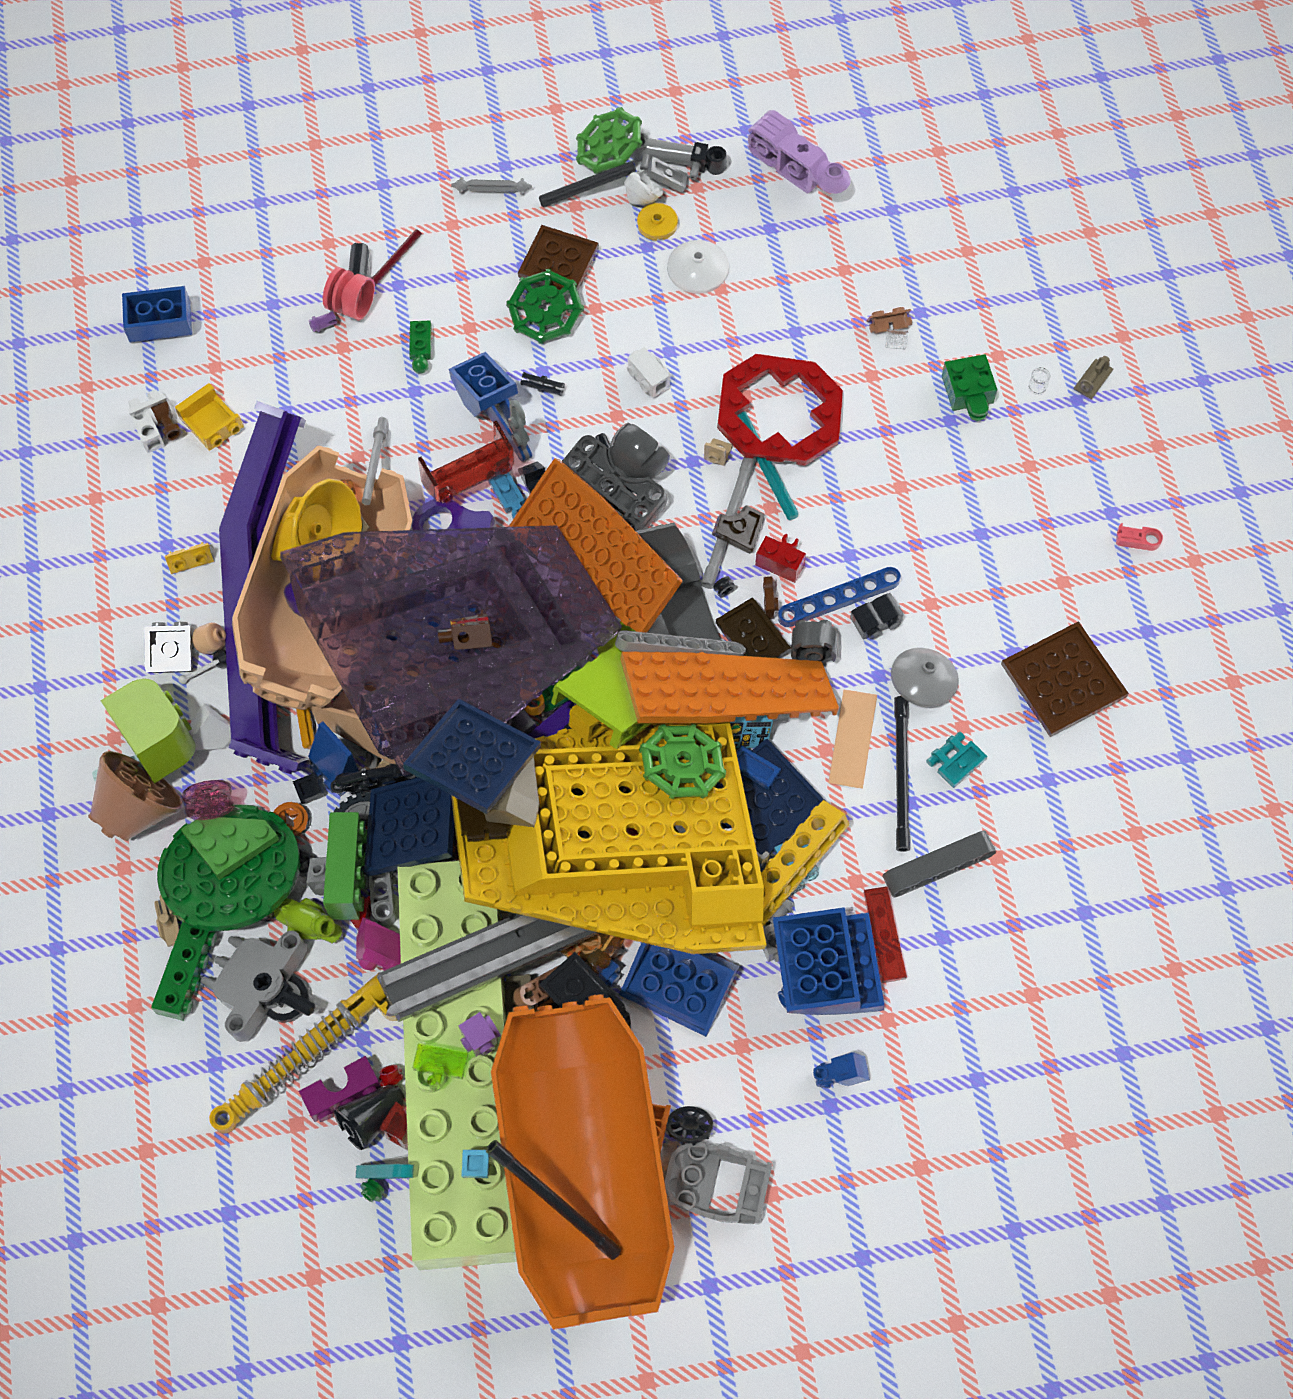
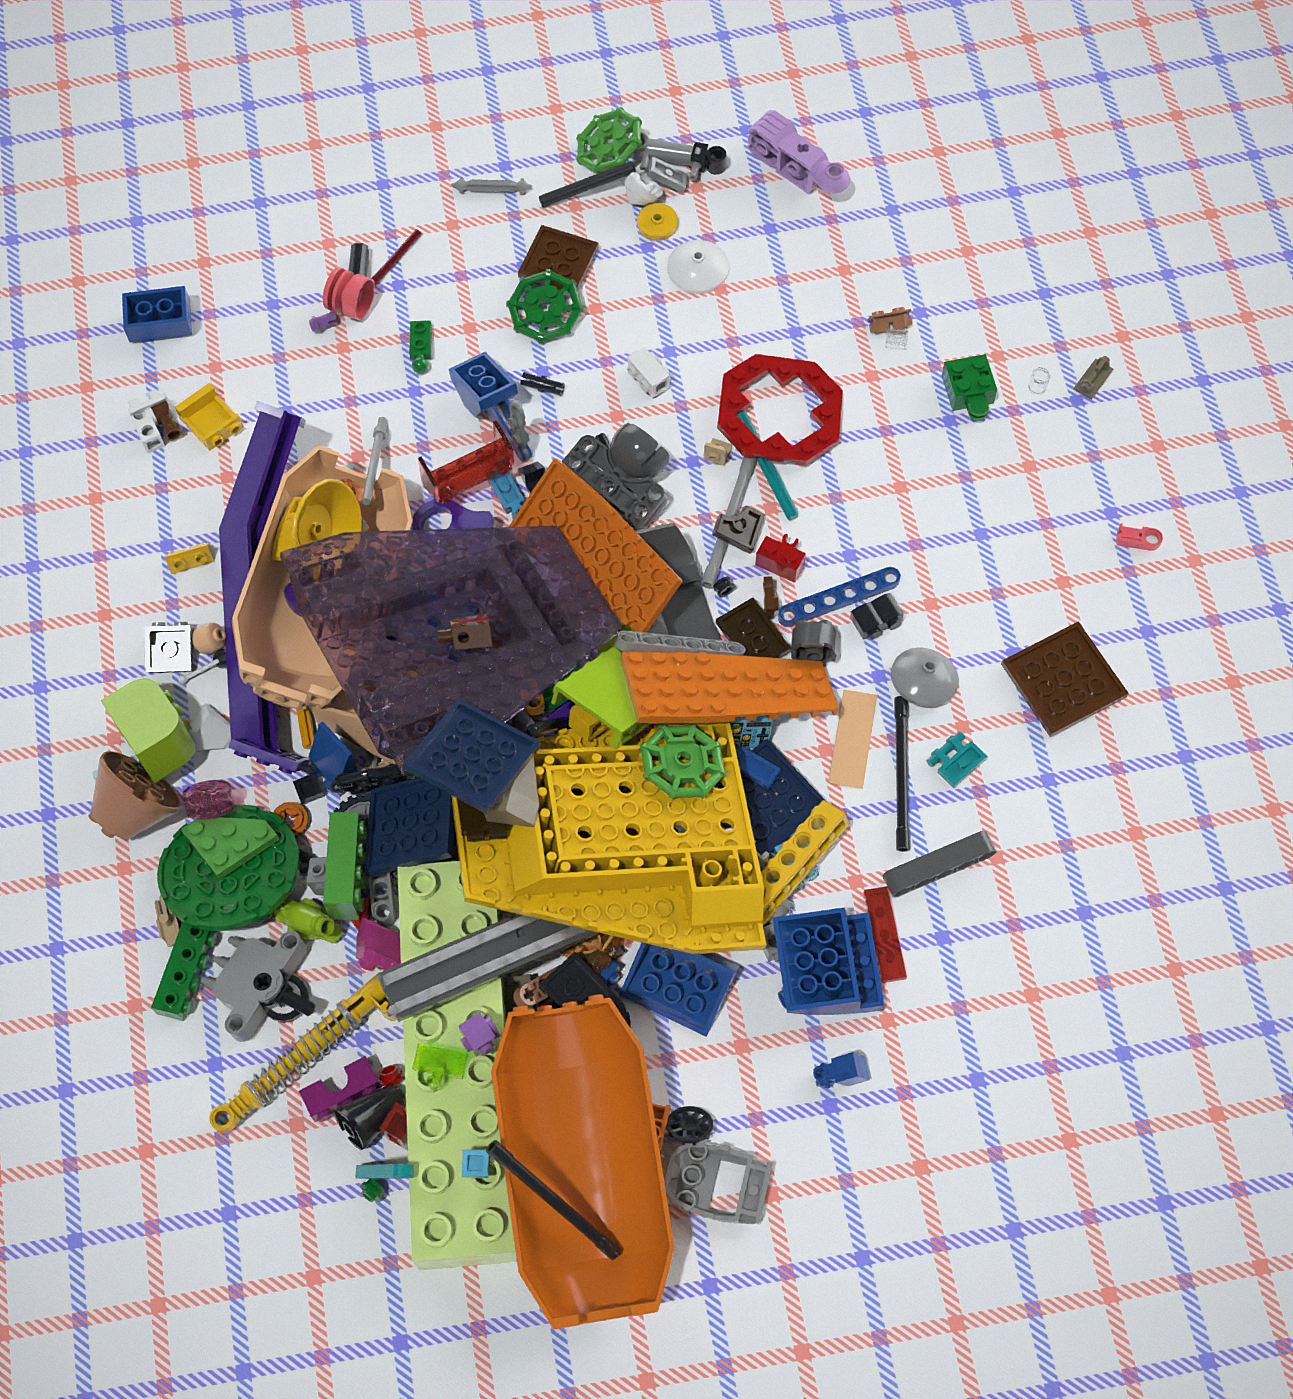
none -> black axle [528,716,569,737]

